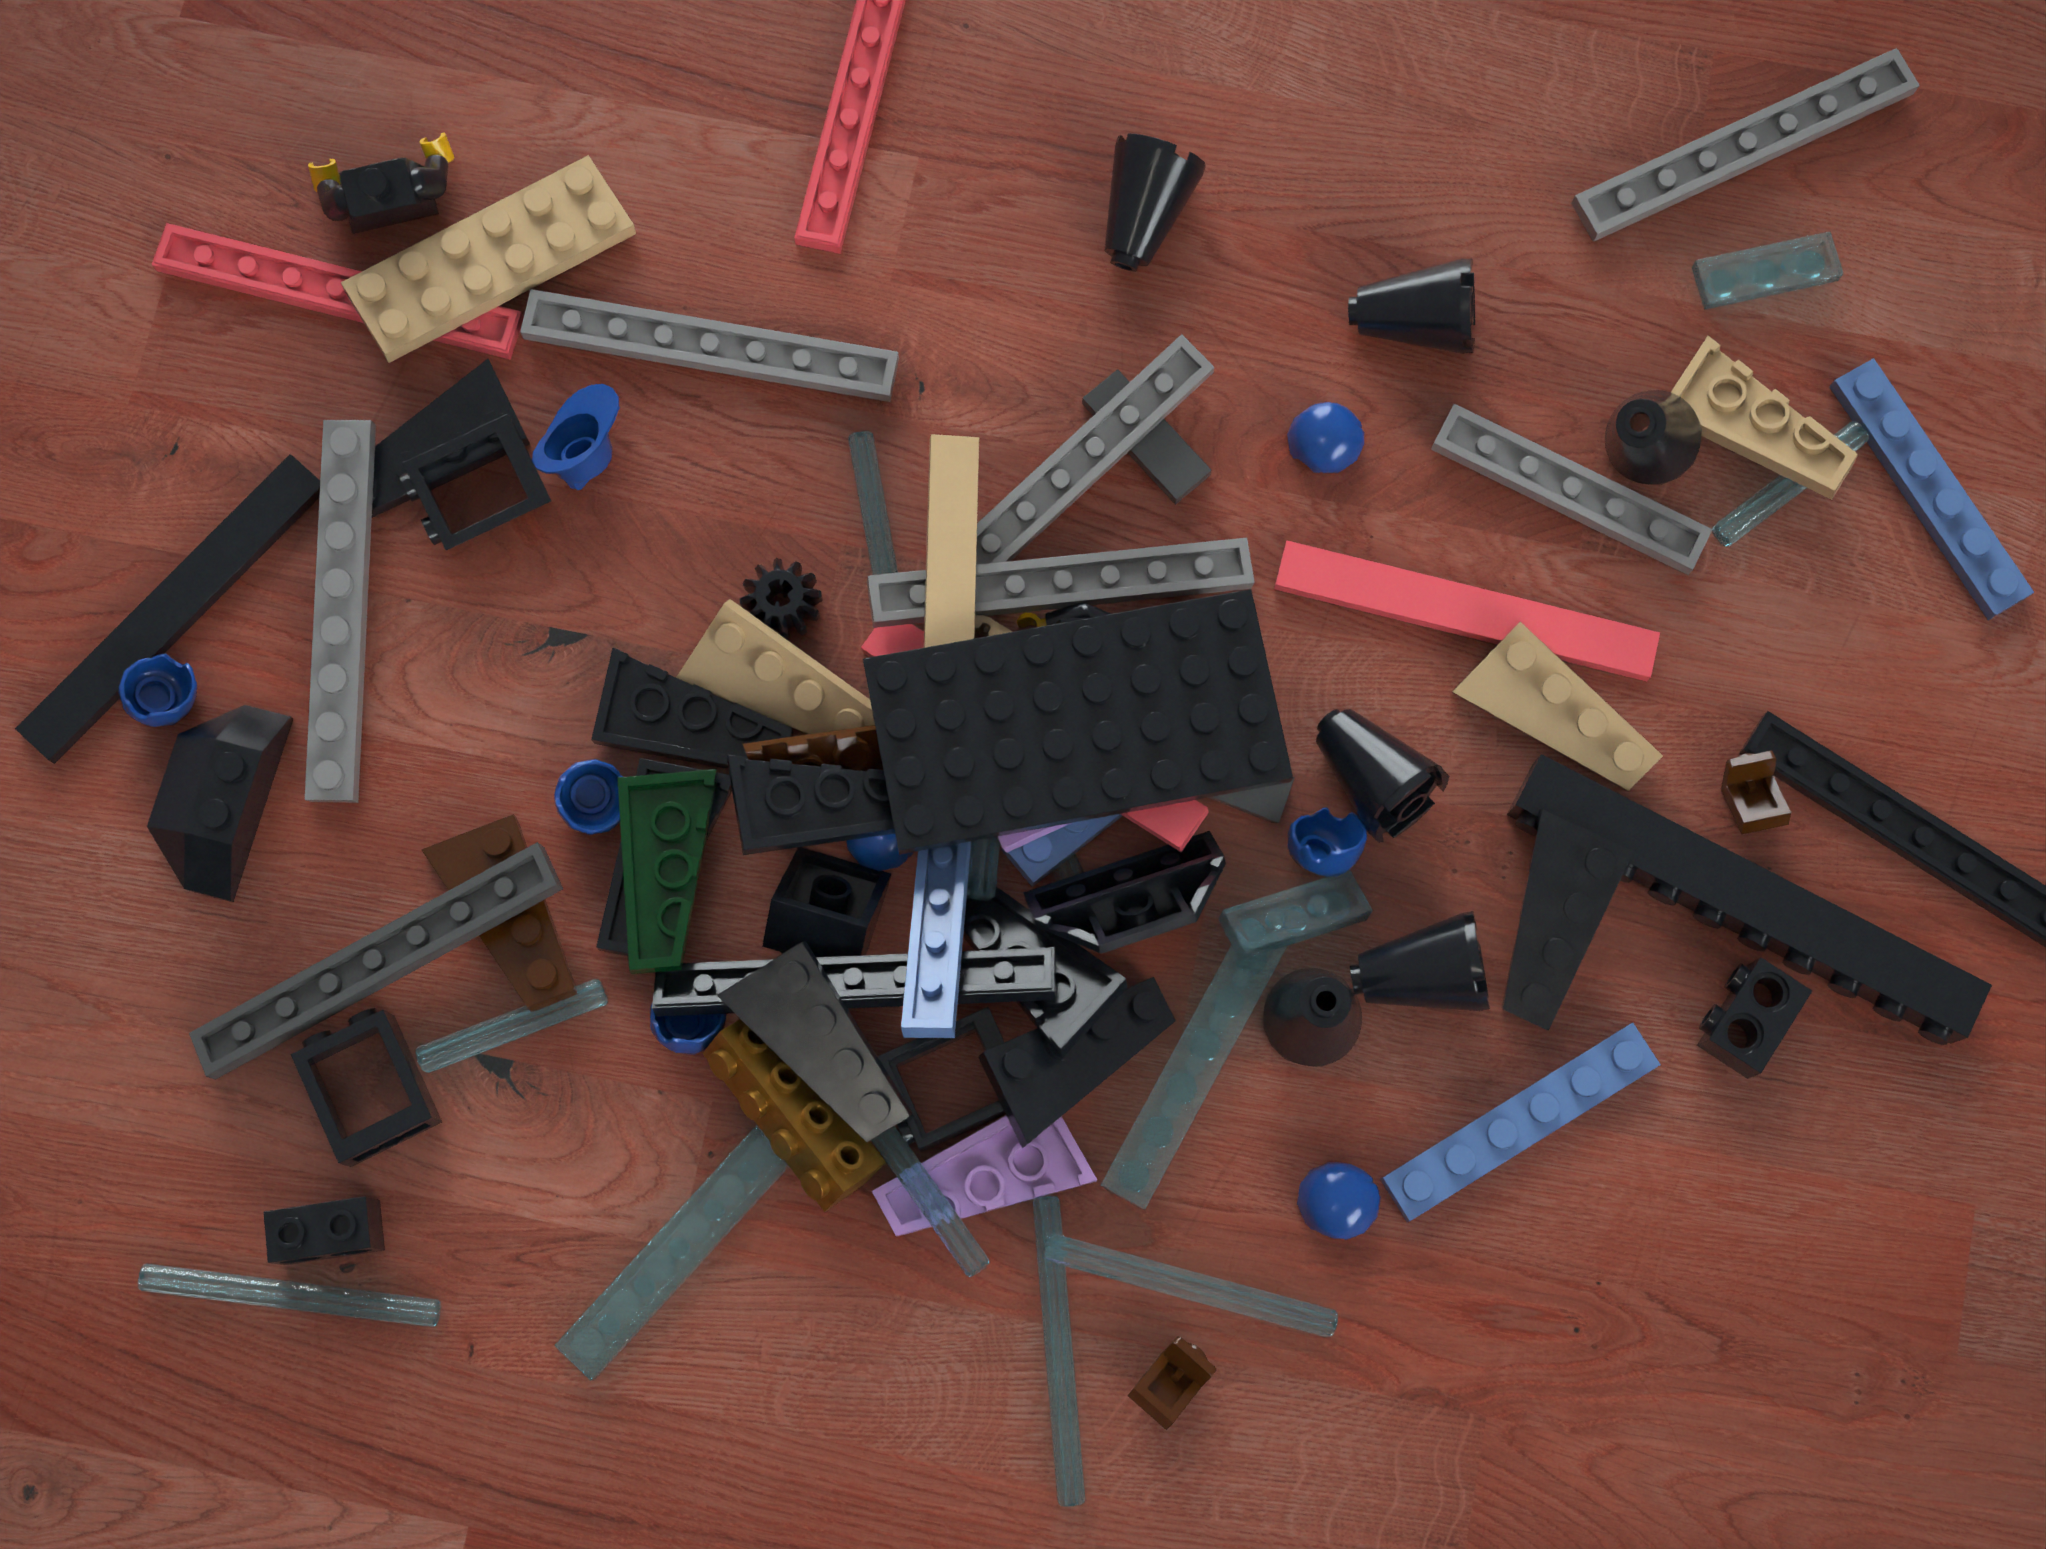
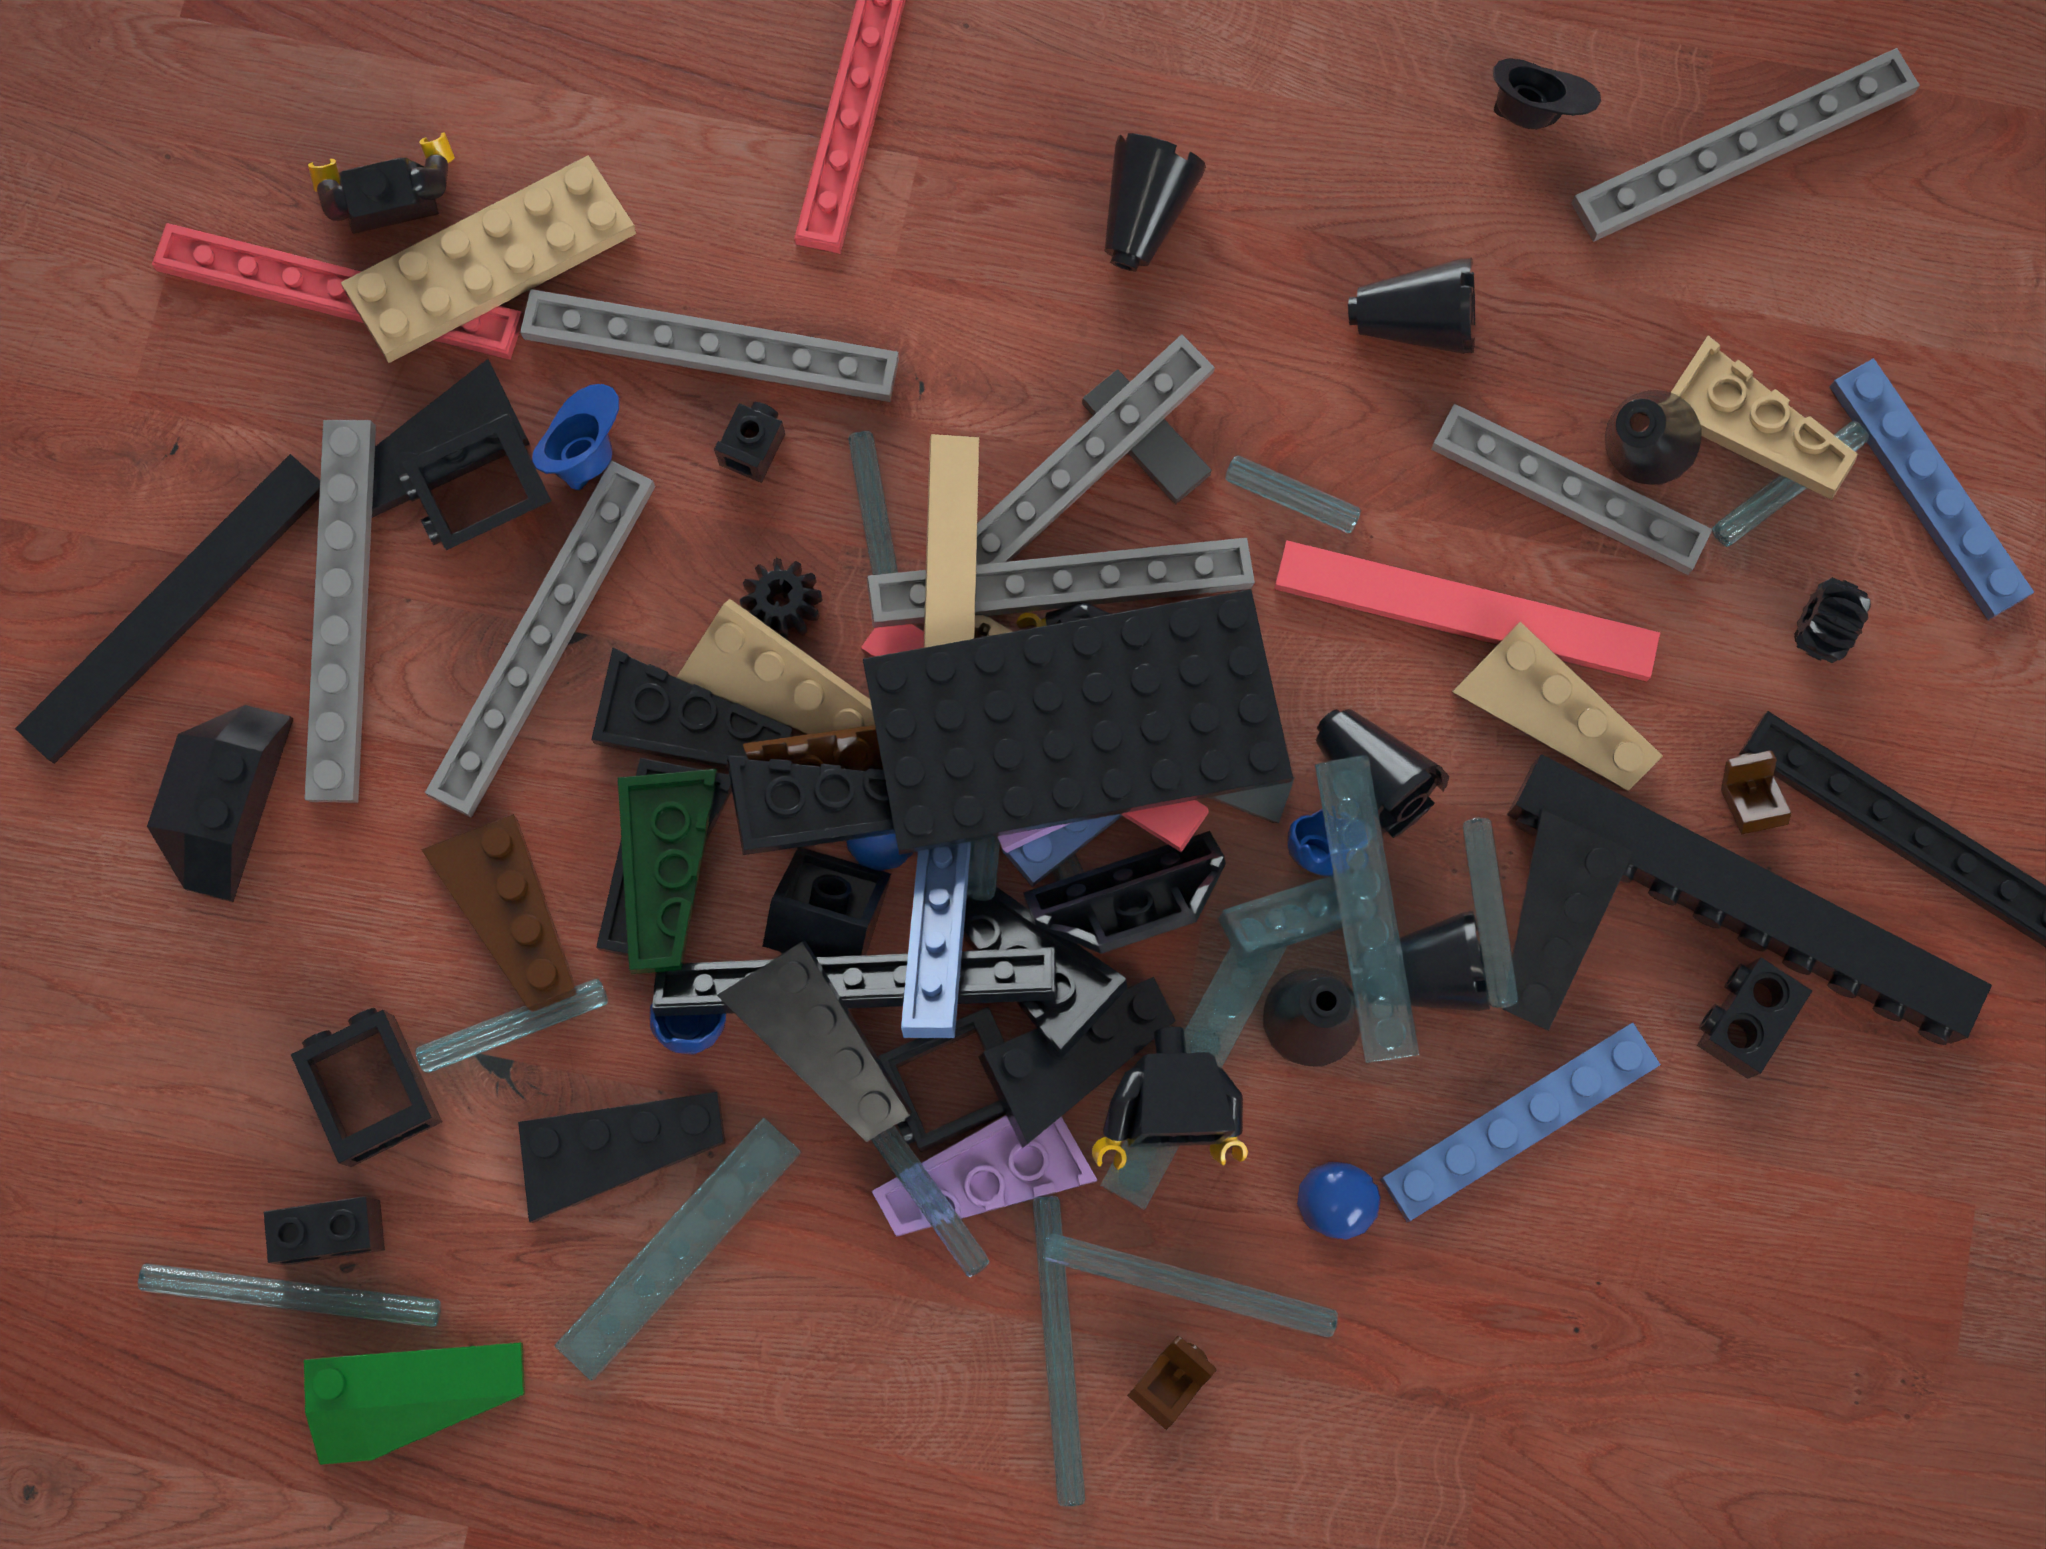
blue hair [118,654,197,727] -> none
dark grey plate [189,842,563,1080] -> none
blue hair [554,759,623,835] -> none
pearl gold brick [703,1019,886,1212] -> none
blue hair [1287,402,1364,473] -> none
clear light blue plate [1692,231,1844,310] -> none
none -> green wedge [304,1342,525,1465]
none -> light grey plate [425,460,656,818]
none -> black wing [518,1092,725,1223]
none -> black brick [714,401,785,483]
none -> black torso [1092,1027,1248,1170]
none -> clear light blue axle [1225,456,1361,533]
none -> clear light blue plate [1315,755,1420,1063]
none -> clear light blue axle [1462,817,1519,1008]
none -> black piece [1493,58,1601,130]
none -> black gear [1794,577,1871,663]

